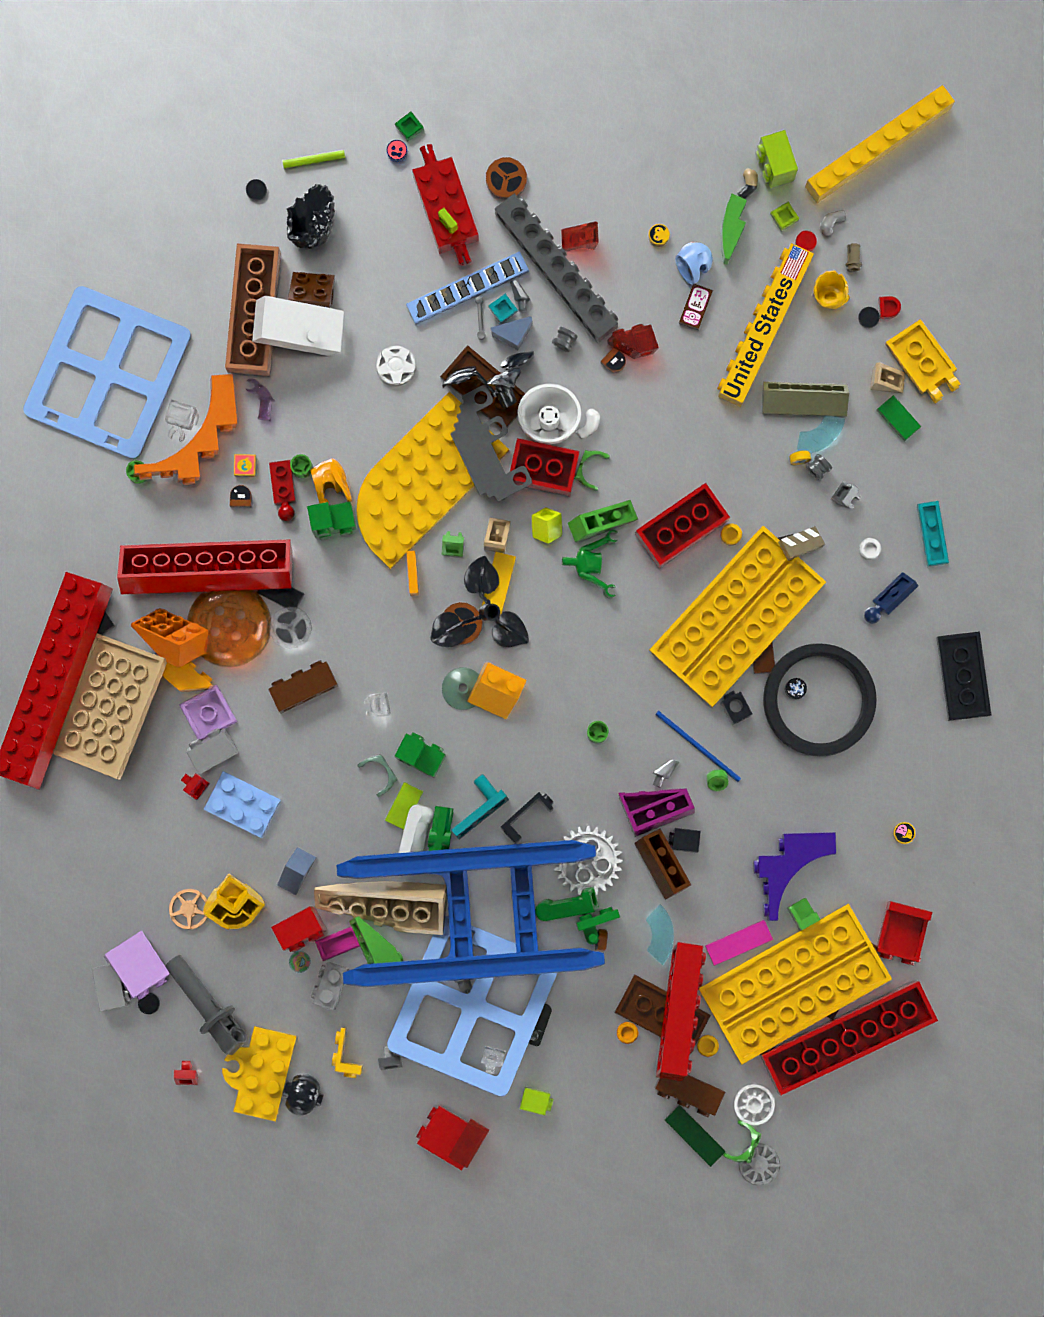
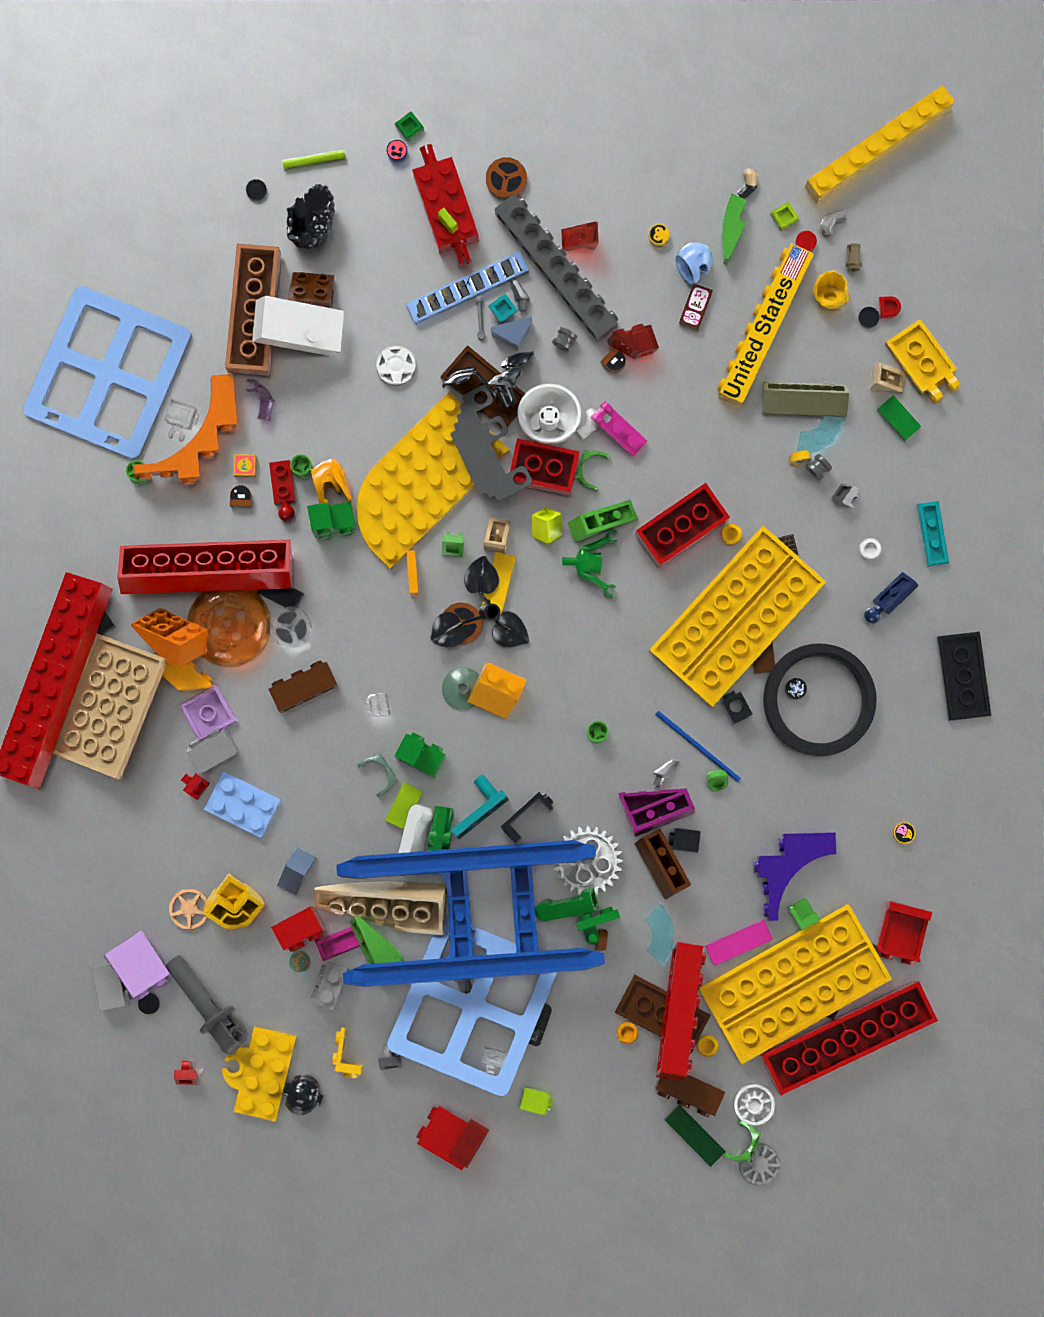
lime brick [755,130,798,188] -> none
dark tan tile [778,526,825,561] -> none
none -> dark pink plate [590,401,647,457]

